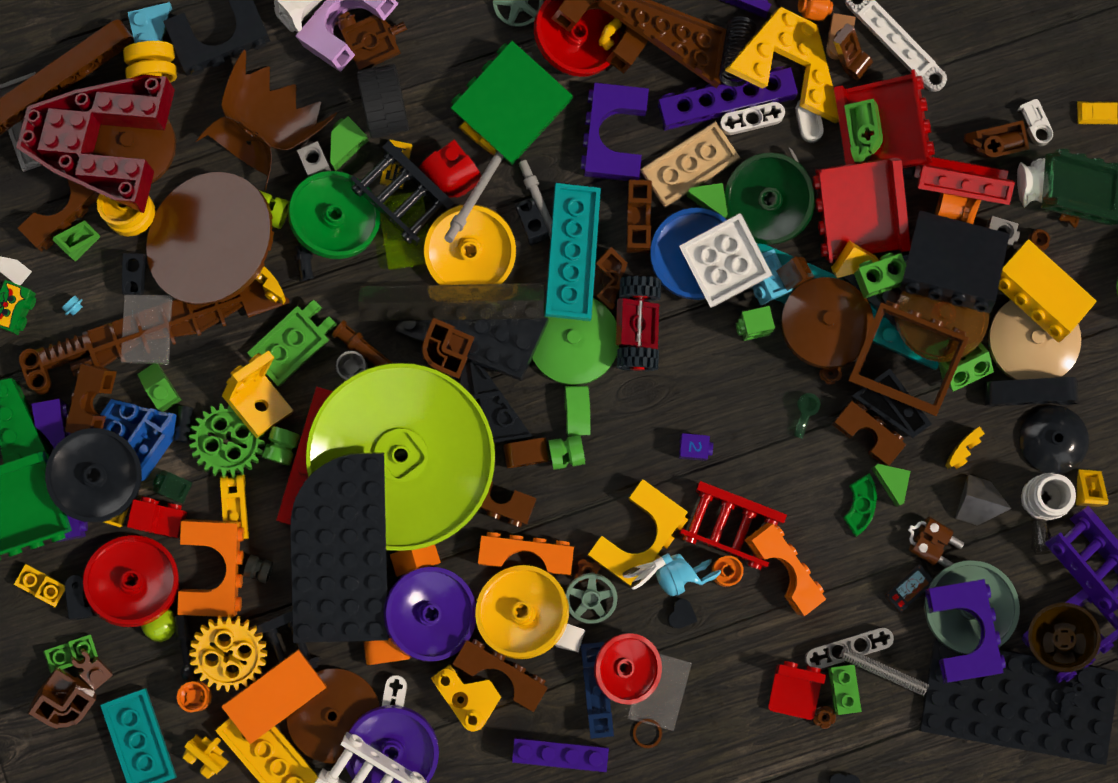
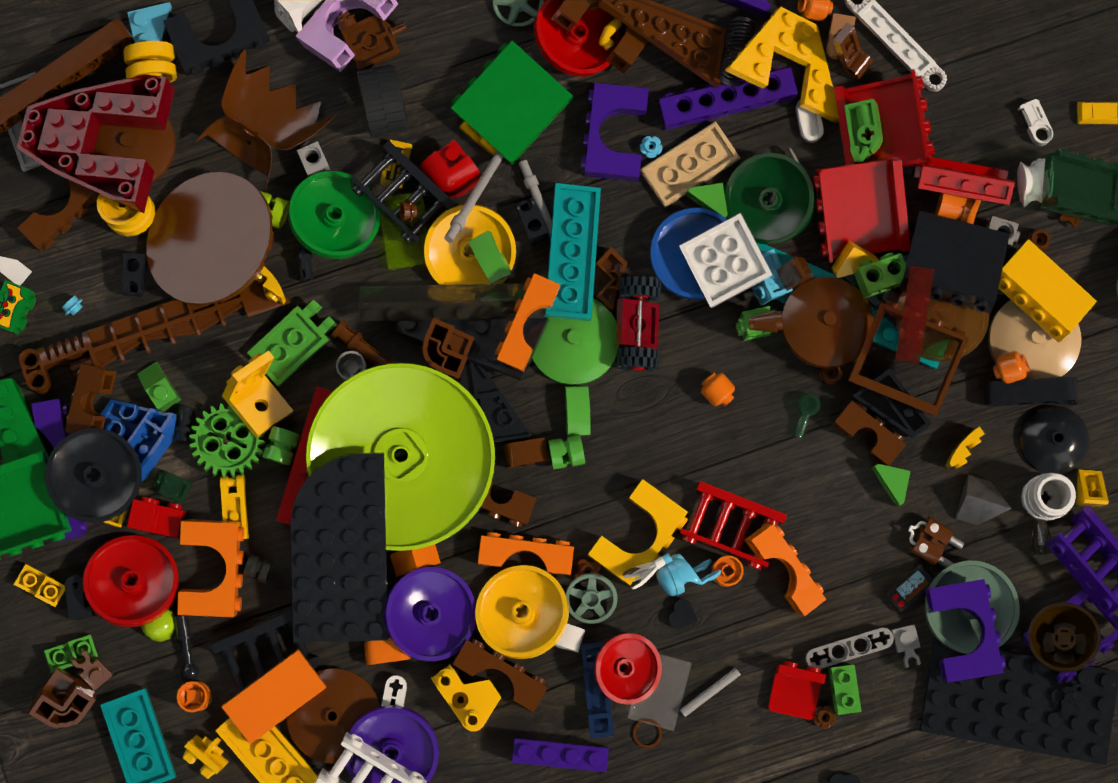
bright green slope [52,220,100,261] -> none
clear piece [121,295,172,365] -> none
yellow gear [189,614,267,692] -> none
bright green slope [330,116,369,171] -> none
reddish brown arch [626,180,652,253] -> none
dark purple brick [679,433,713,461] -> none
white beam [720,102,785,135] -> none
light grey axle [839,647,929,696] -> none
green tile [843,473,877,537] -> none
bright green brick [937,340,994,392] -> none
reddish brown piece [963,120,1029,158] -> none
none -> reddish brown plate [399,200,417,223]
none -> bright green slope [468,231,512,284]
none -> orange arch [495,273,560,372]
none -> medium azure plate [640,136,662,158]
none -> light grey bar [680,668,741,717]
none -> orange head [701,372,735,406]
none -> reddish brown cone [749,309,783,333]
none -> light grey plate [891,624,921,668]
none -> clear red arch [895,266,934,365]
none -> orange head [993,351,1030,384]

